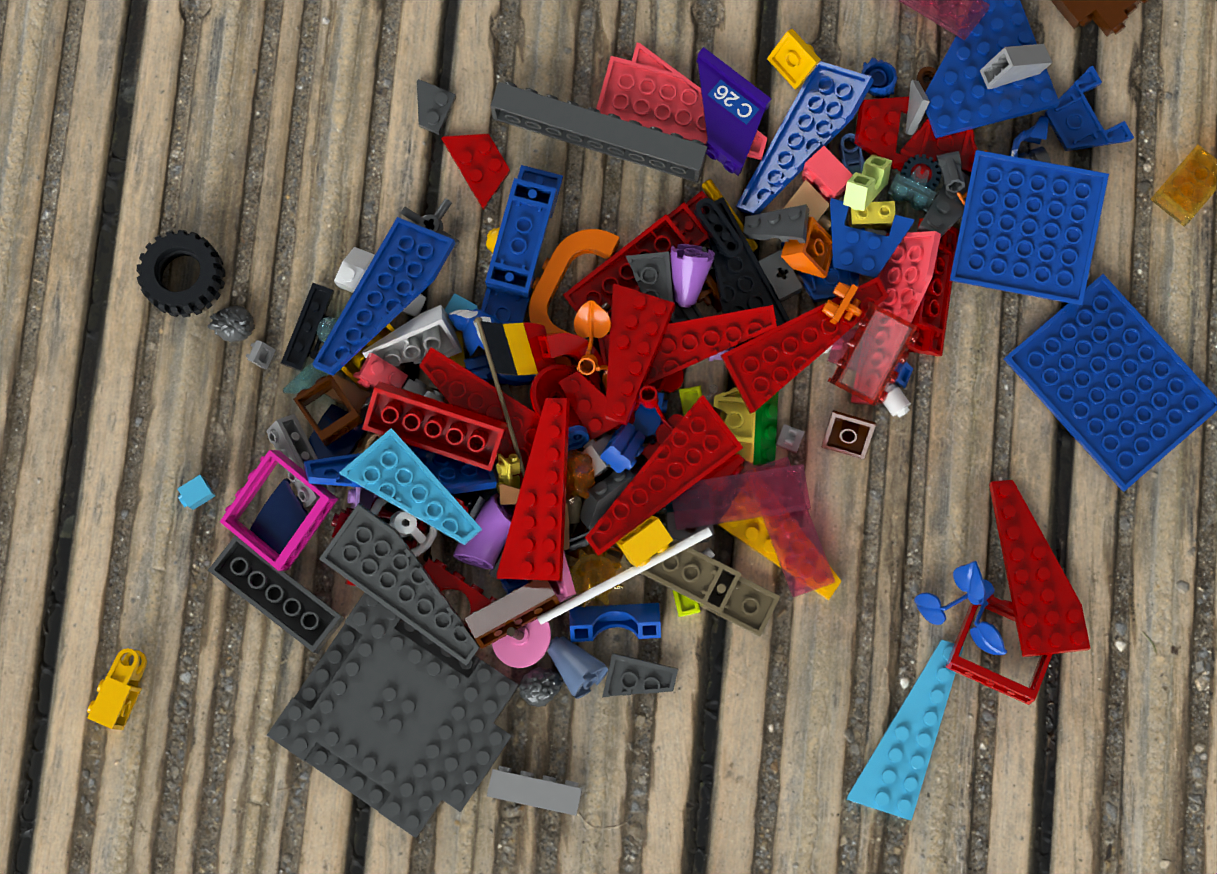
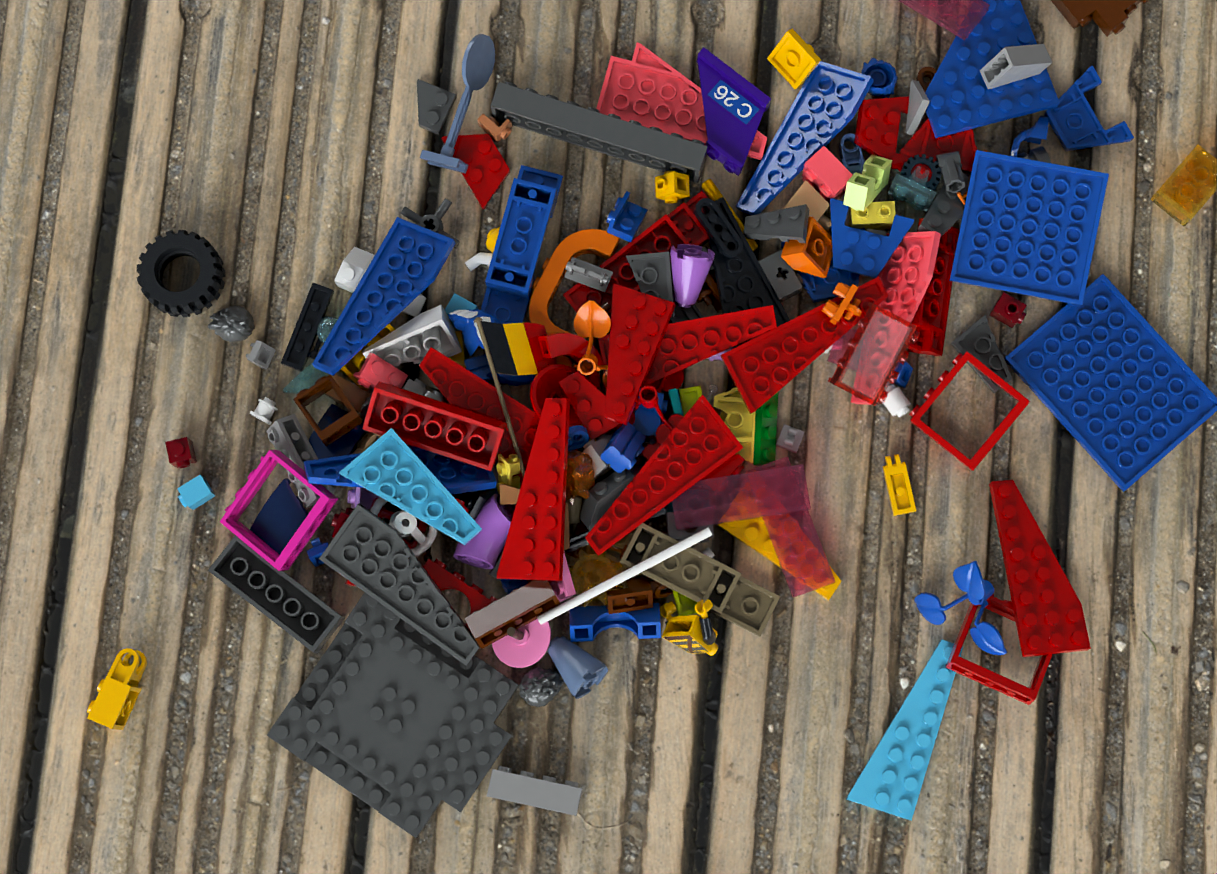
dark grey wing [602,653,678,698] -> none
yellow brick [616,516,673,567] -> none
reddish brown slope [821,410,876,460] -> none
none -> dark red brick [165,437,197,469]
none -> white brick [250,397,278,425]
none -> blue tile [307,537,329,567]
none -> sand blue piece [420,34,495,174]
none -> white arm [465,252,493,271]
none -> nougat bracket [477,114,512,142]
none -> light grey hinge [564,257,613,292]
none -> blue bracket [606,191,648,243]
none -> reddish brown plate [606,575,673,614]
none -> yellow brick [655,171,690,204]
none -> torso [660,599,718,656]
none -> teal tile [668,388,684,416]
none -> yellow hinge [883,454,916,516]
none -> red window [909,351,1030,471]
none -> dark grey wing [951,315,1012,393]
none -> dark red brick [989,292,1027,328]

